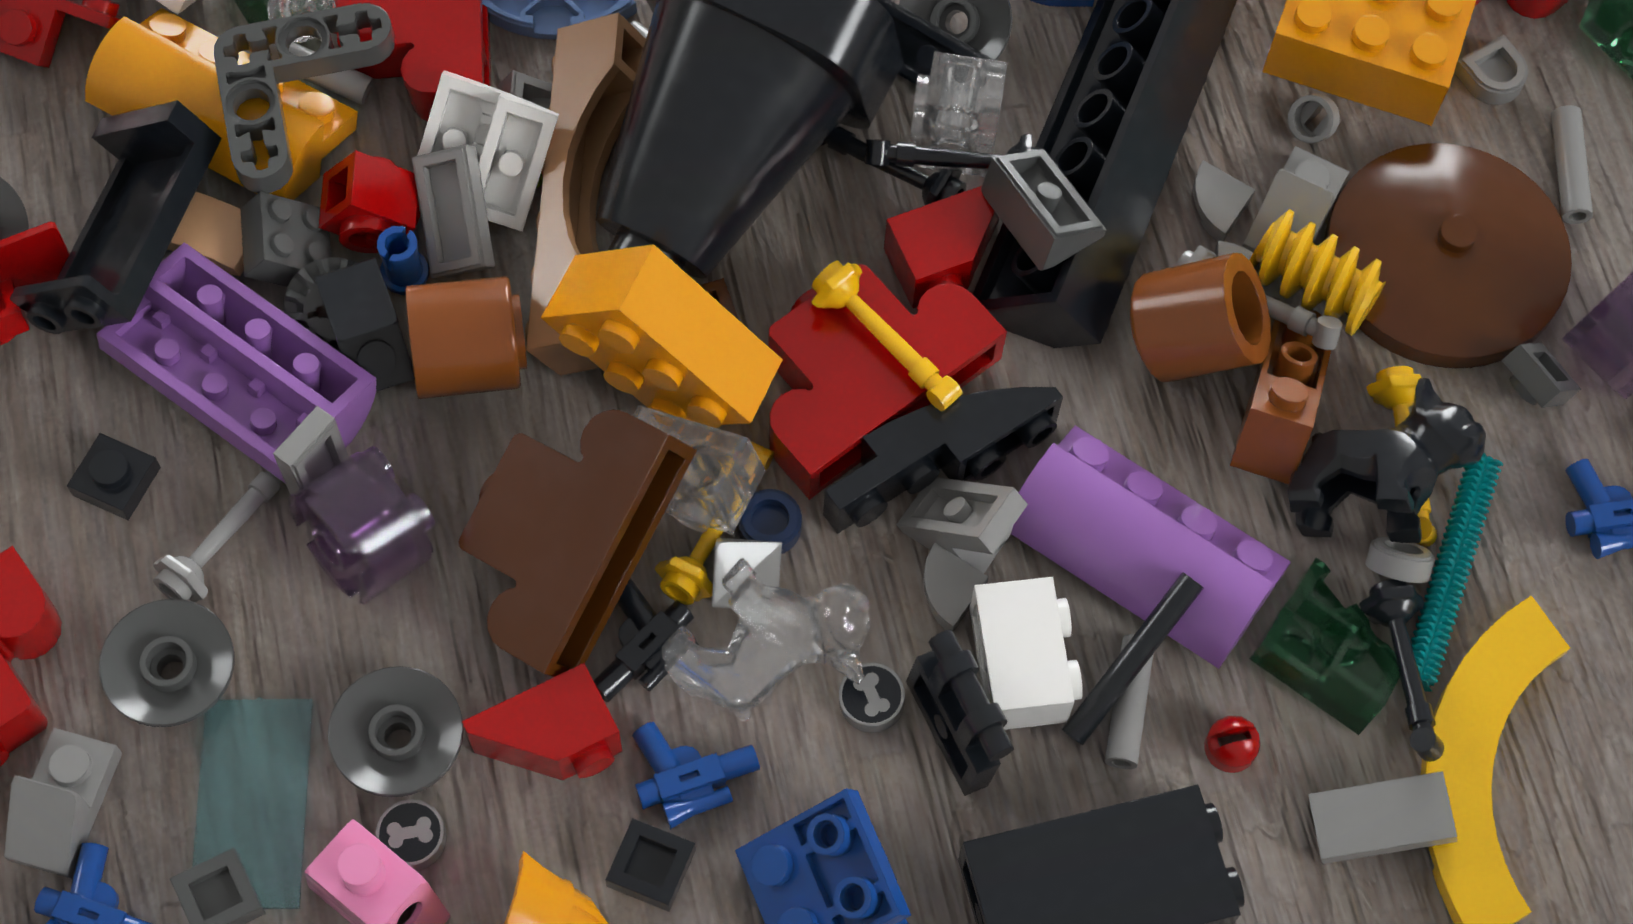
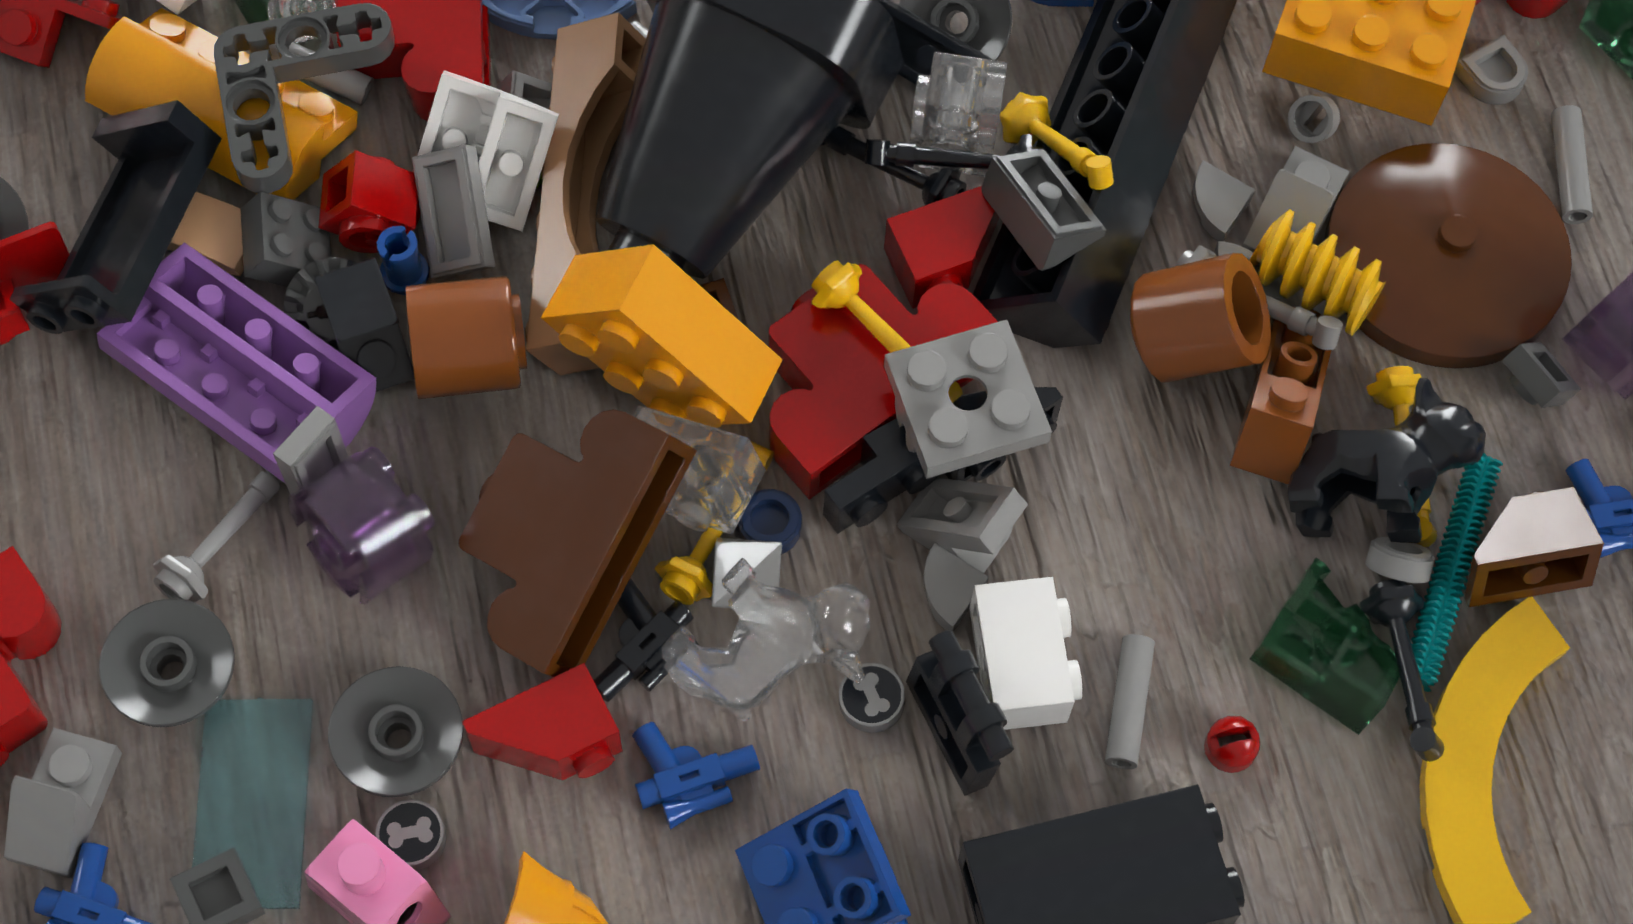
black plate [67,433,161,521] -> none
black plate [605,818,696,912] -> none
medium lavender brick [1011,425,1291,669] -> none
black bar [1062,572,1204,745] -> none
light grey tile [1308,771,1457,864] -> none
none -> light grey piece [884,319,1052,479]
none -> yellow piece [999,92,1114,190]
none -> slope [1464,487,1604,607]

